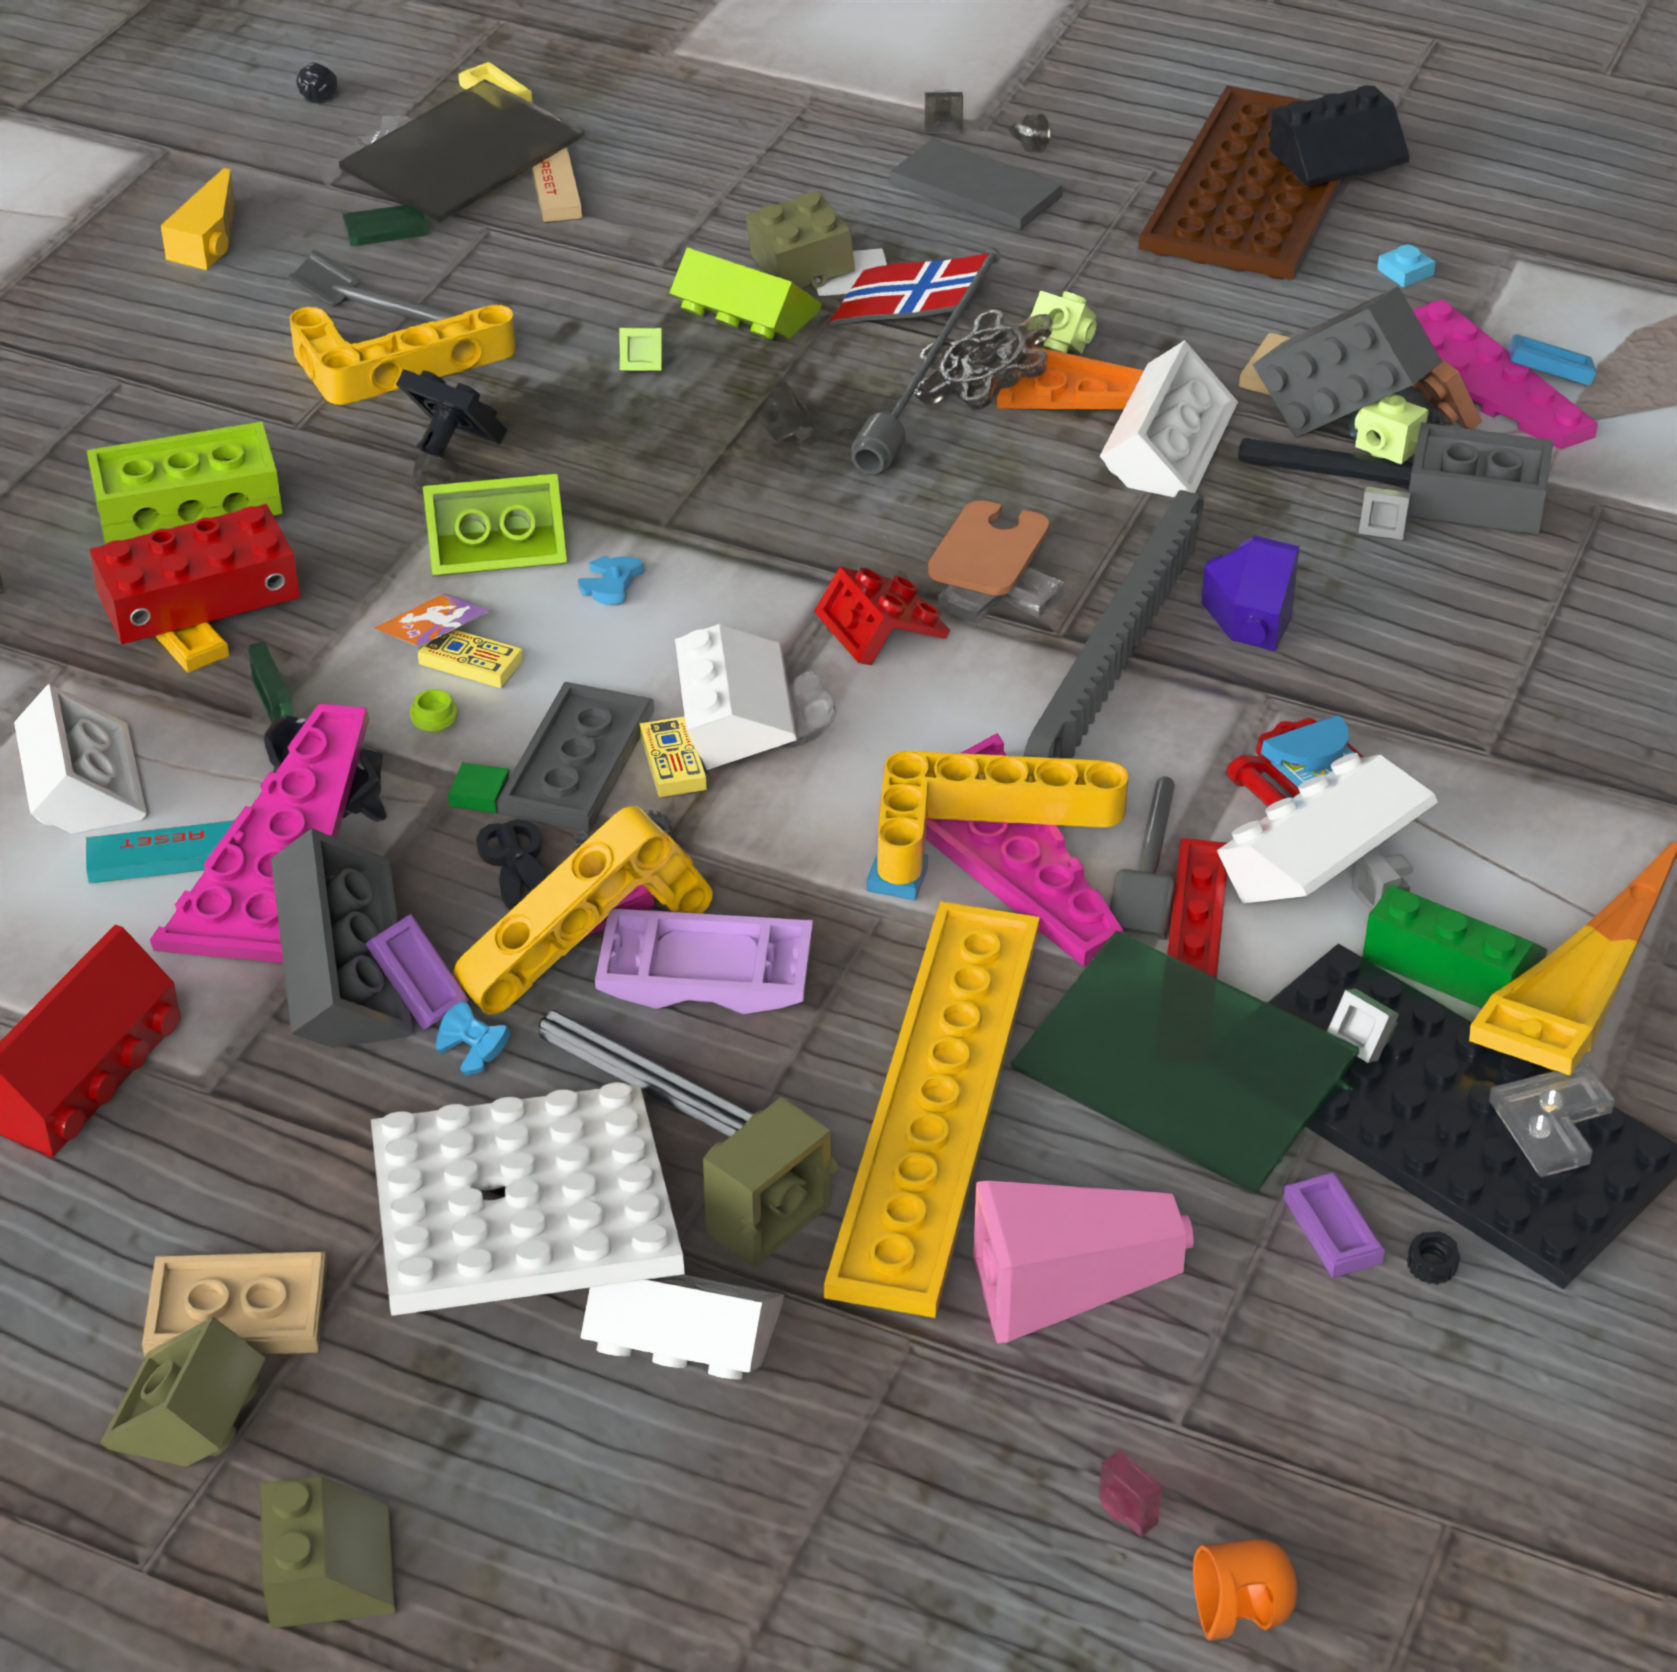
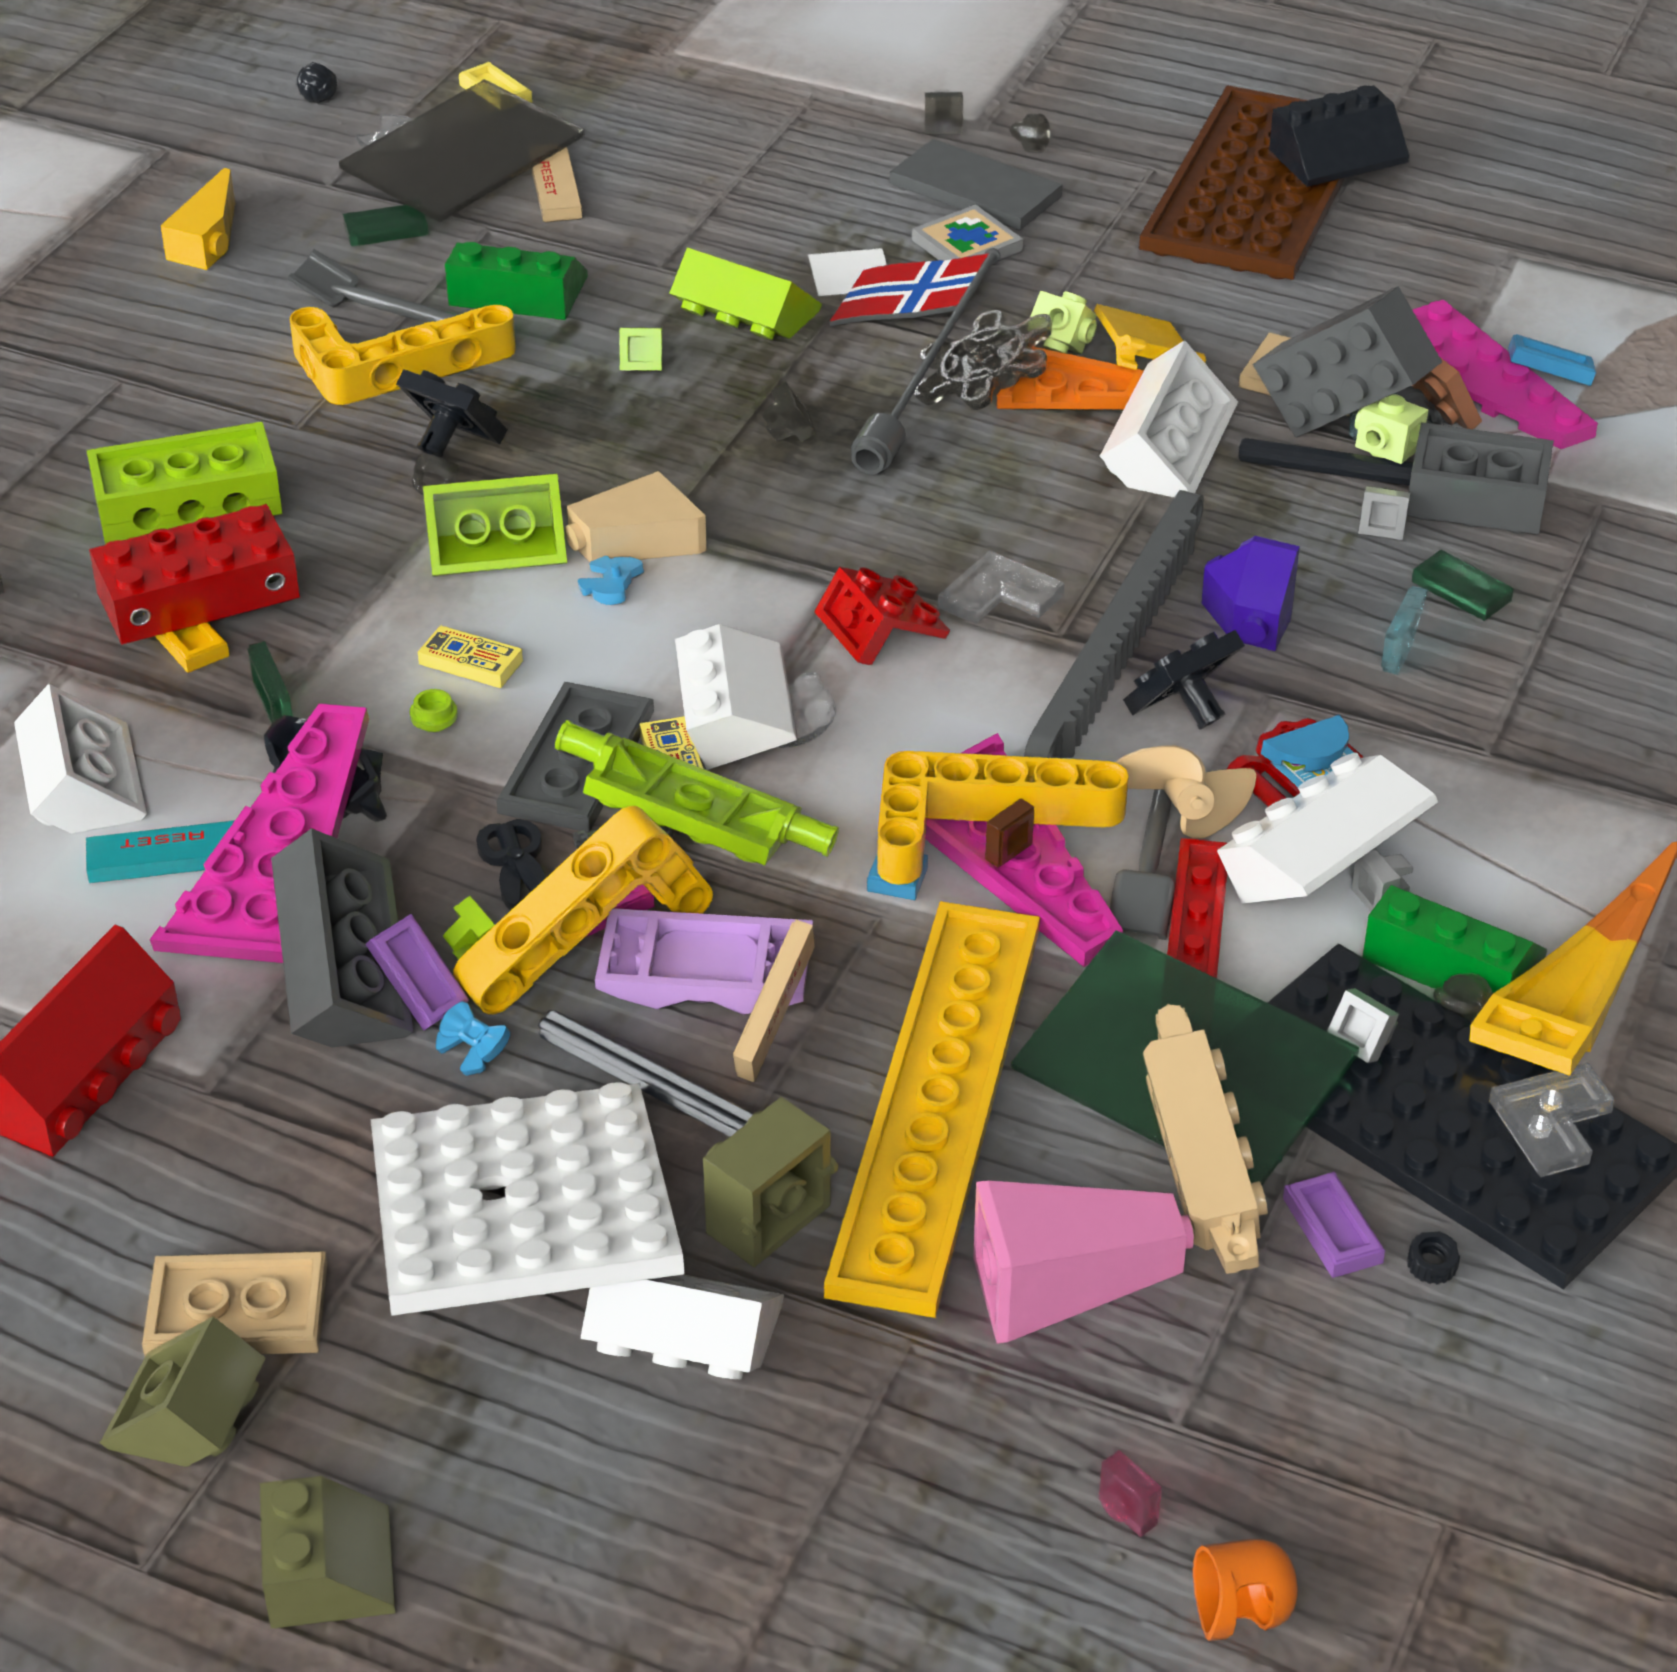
sticker [373,593,491,647] -> none
green tile [448,762,509,813] -> none
olive brick [746,191,855,288] -> none
nougat piece [928,500,1049,595] -> none
medium azure plate [1377,244,1436,287] -> none
none -> lime tile [443,896,495,960]
none -> green slope [445,242,588,320]
none -> lime plate [555,720,839,865]
none -> tan slope [565,471,707,562]
none -> tan tile [733,919,815,1083]
none -> tile [912,204,1023,261]
none -> reddish brown tile [985,798,1034,867]
none -> yellow flag [1094,304,1206,370]
none -> tan piece [1116,745,1256,839]
none -> black plate [1123,630,1245,730]
none -> tan hinge [1143,1004,1268,1274]
none -> clear light blue tile [1381,586,1428,675]
none -> clear green tile [1411,550,1514,621]
none -> clear smoke tile [1433,973,1492,1022]

